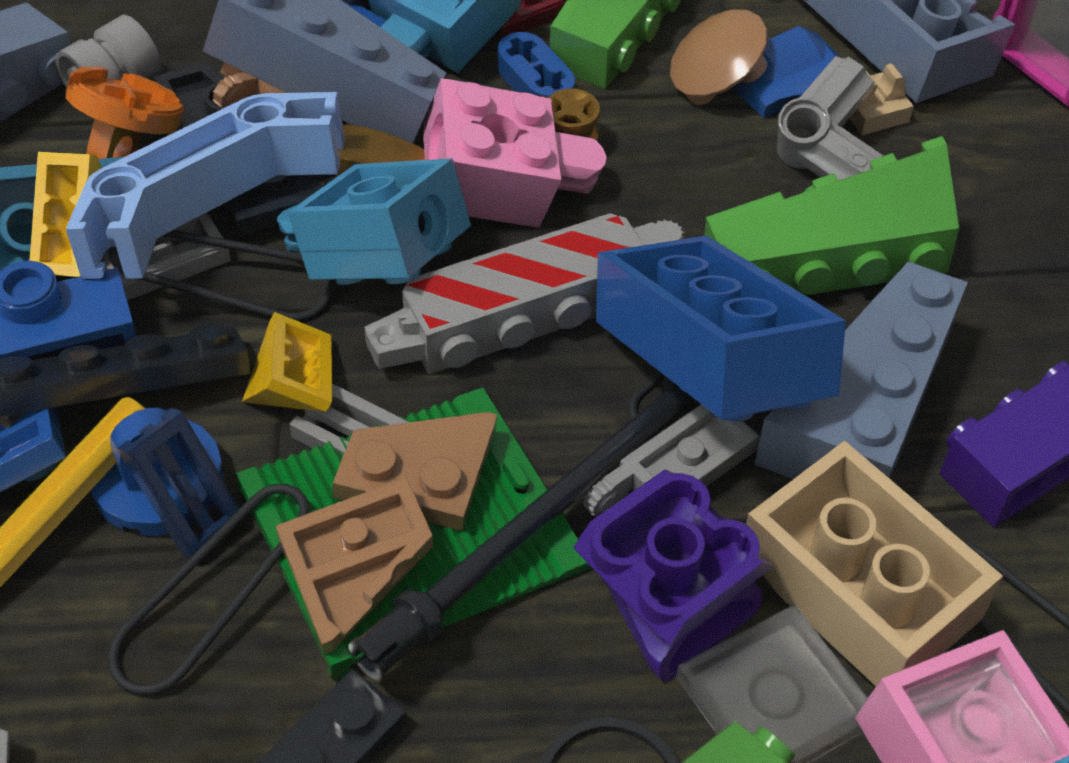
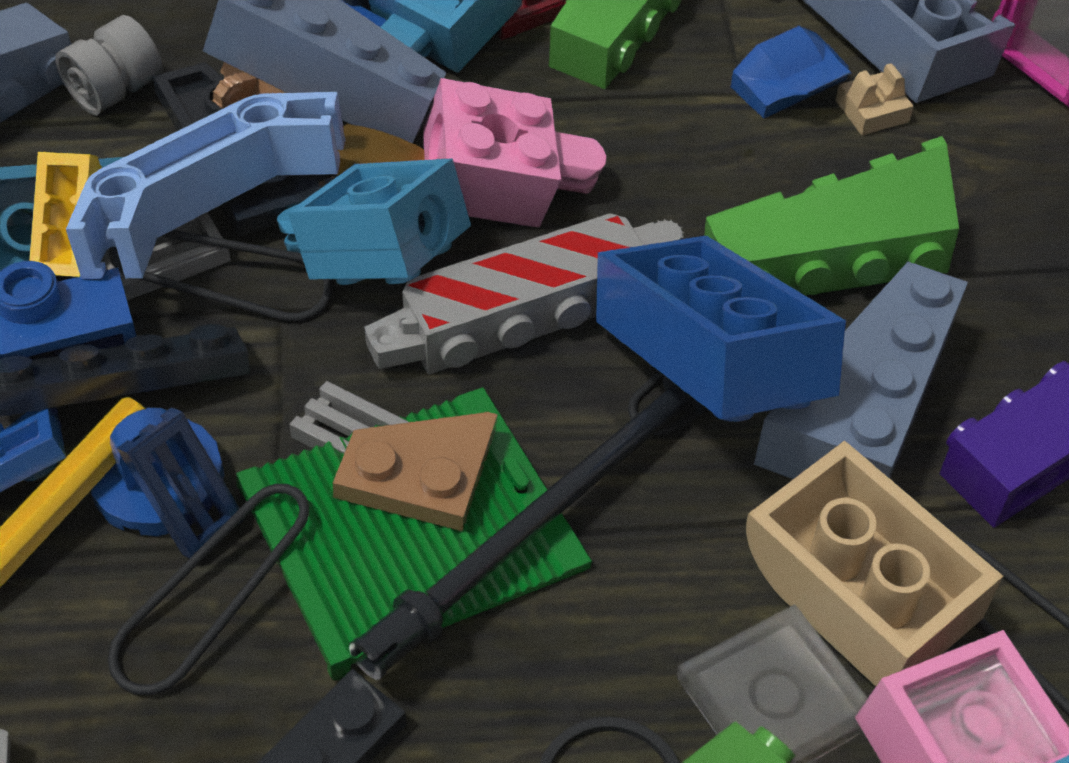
orange tile [66,66,184,159] -> none
yellow slope [242,312,332,412] -> none
medium nougat wing [275,477,433,654] -> none
blue beam [498,32,575,98] -> none
pearl gold wheel [548,88,600,142] -> none
dark purple piece [573,469,774,682] -> none
light grey hinge [582,404,760,517] -> none
medium nougat dish [670,10,768,105] -> none
light grey piece [777,56,883,181] -> none

